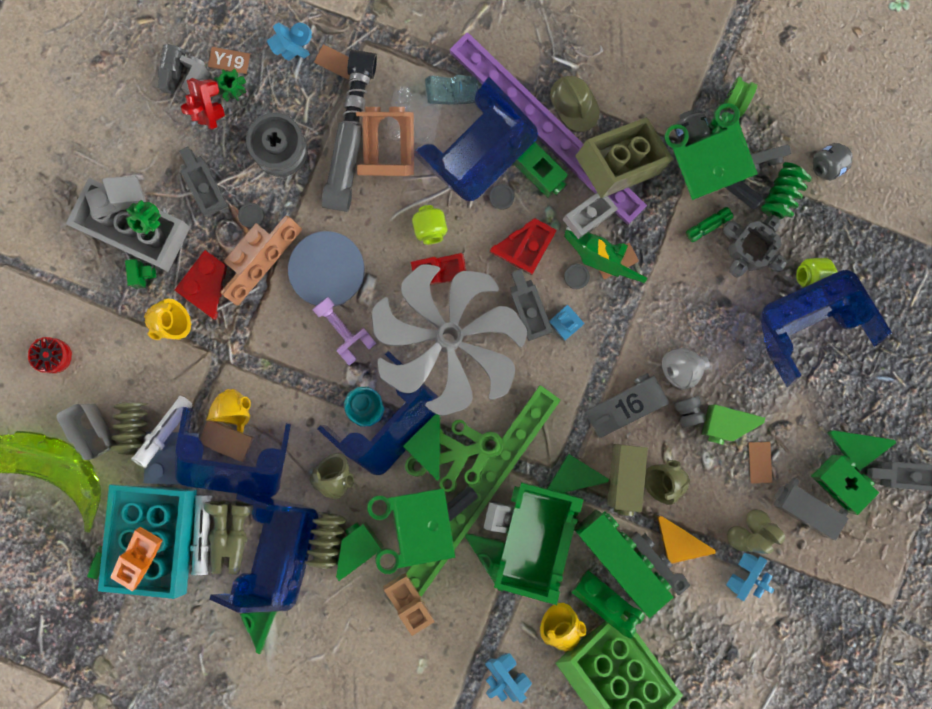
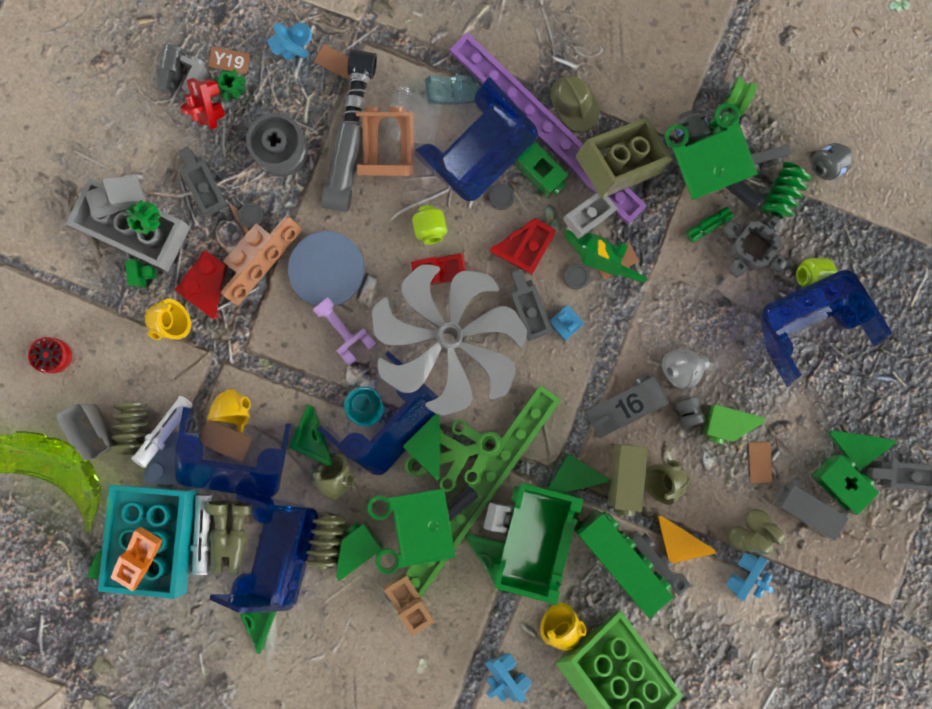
green plate [571,570,645,638] -> none
none -> green tile [289,404,333,466]

